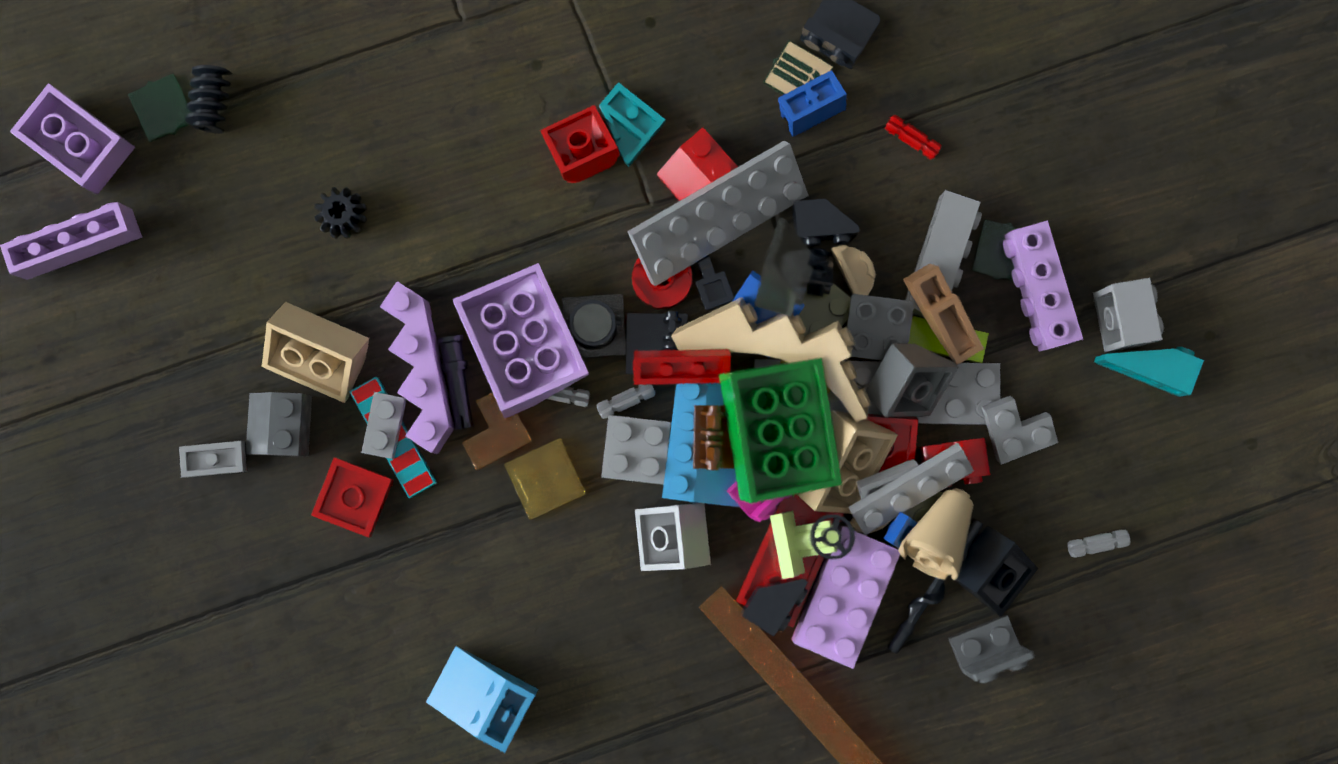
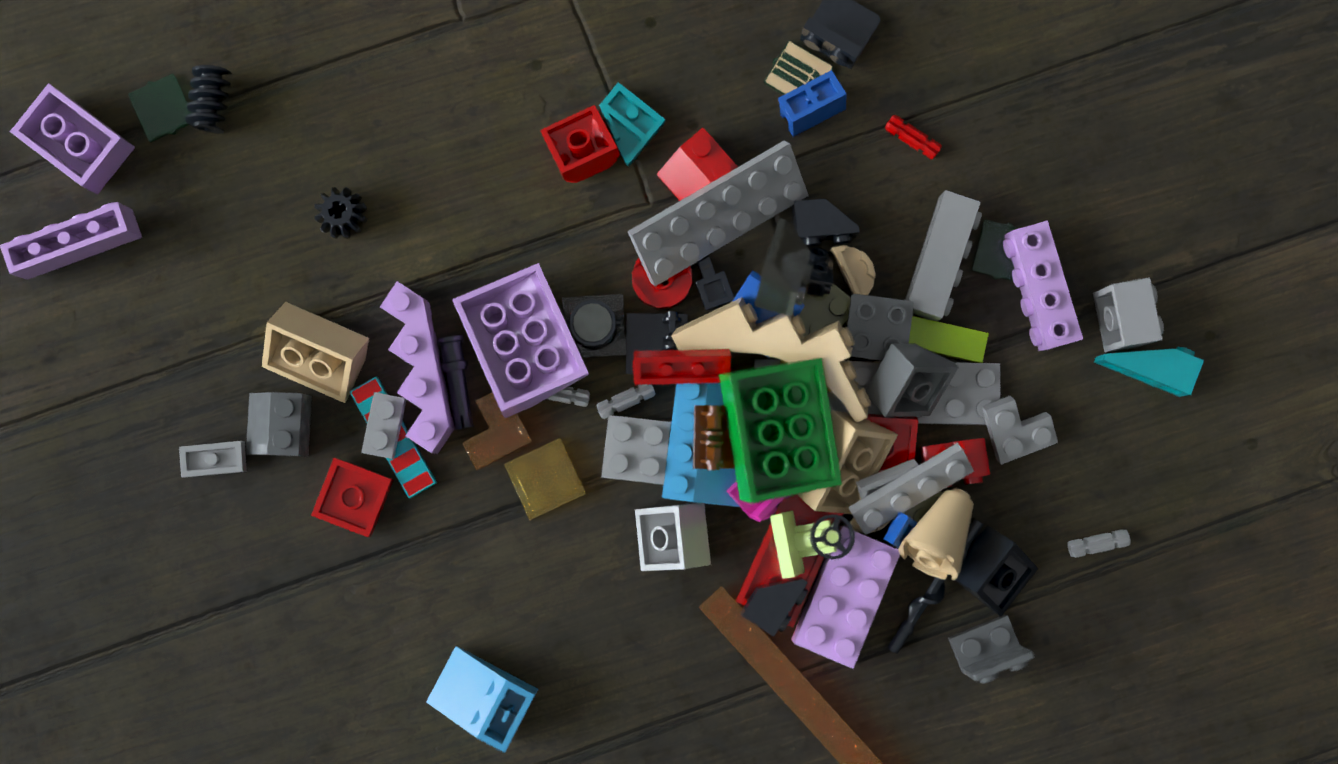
medium nougat slope [903,263,984,365] -> none

